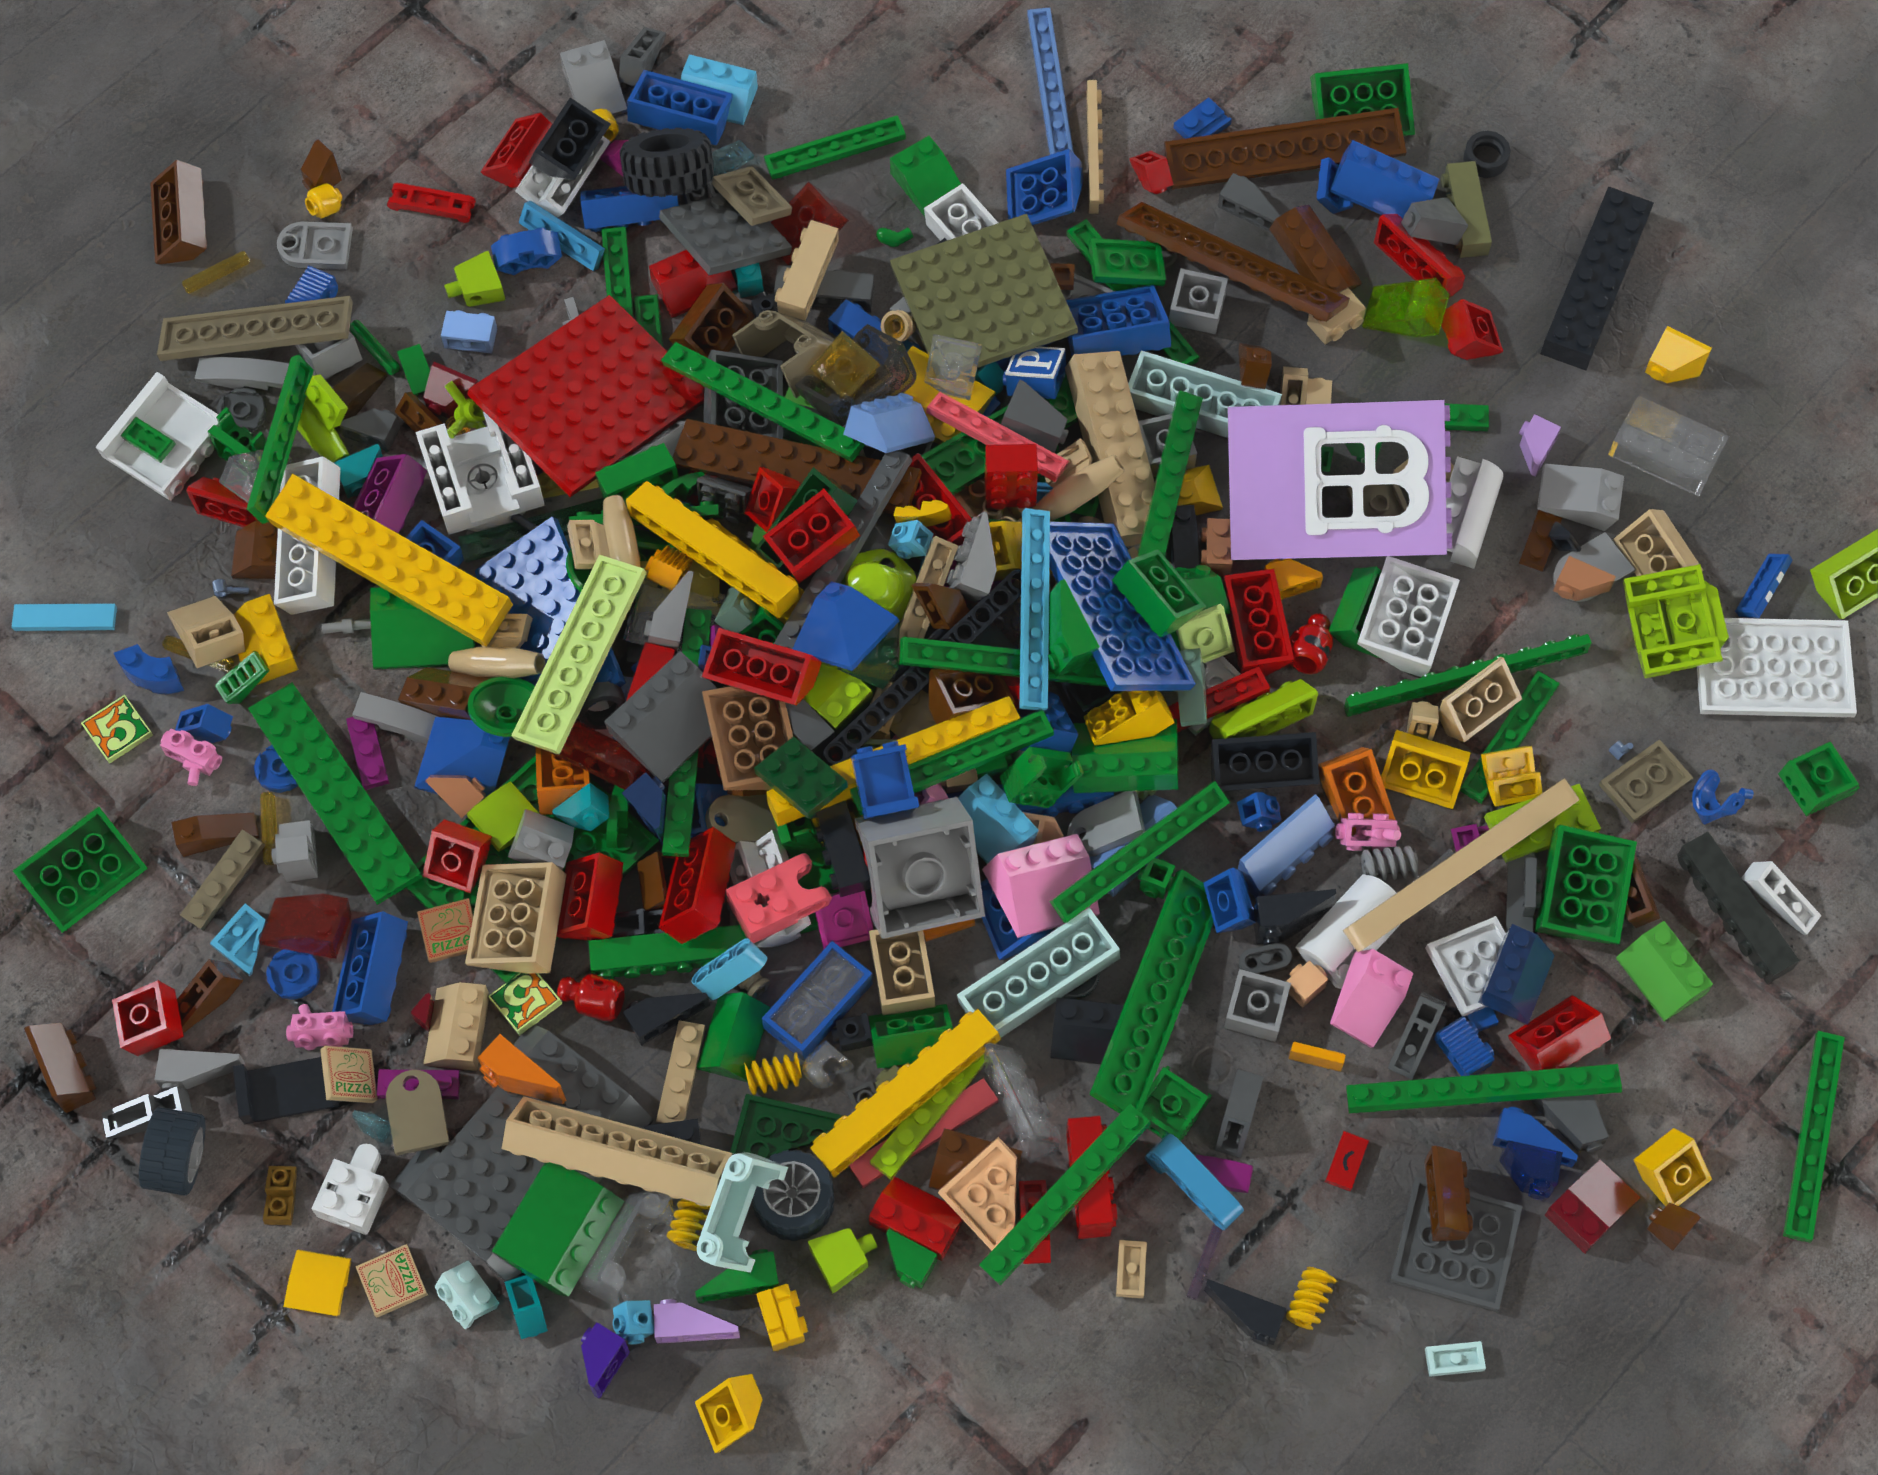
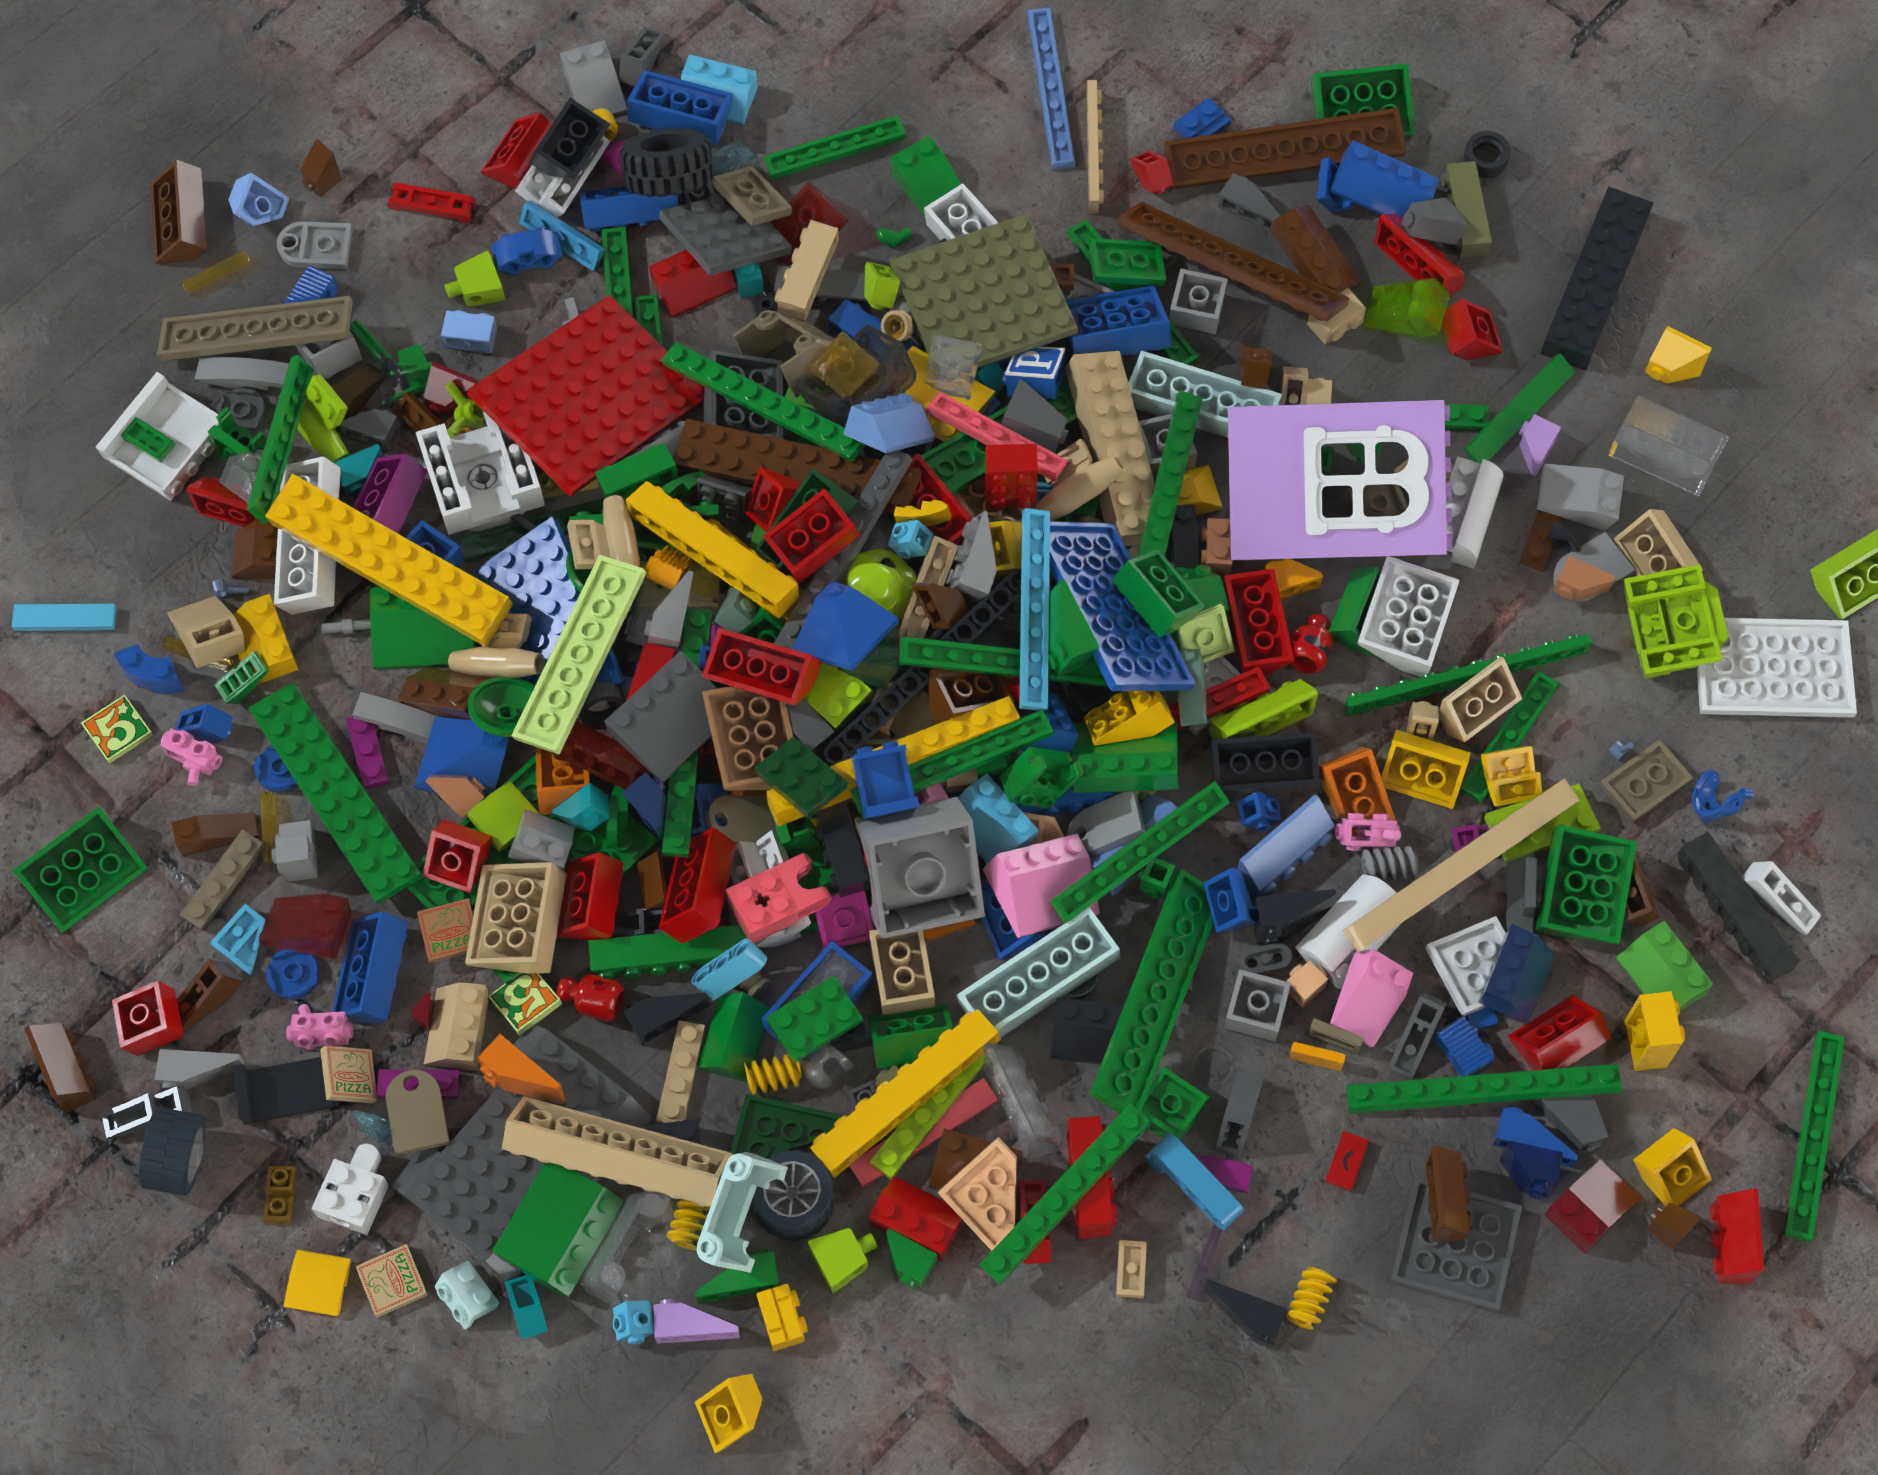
yellow head [305,183,342,218] -> none
dark purple slope [581,1322,630,1399] -> none
reddish brown slope [669,283,755,358] -> none
blue slope [1006,149,1083,225] -> none
light aqua plate [1425,1341,1486,1377] -> none
blue plate [1735,554,1793,618] -> none
green piece [1778,741,1860,817] -> none
none -> light blue slope [228,173,290,226]
none -> plant [378,352,432,412]
none -> green plate [766,976,863,1064]
none -> lime slope [864,262,900,310]
none -> dark tan tile [1308,1018,1364,1054]
none -> green tile [1463,354,1575,463]
none -> yellow brick [1624,991,1685,1071]
none -> red slope [1709,1189,1764,1284]

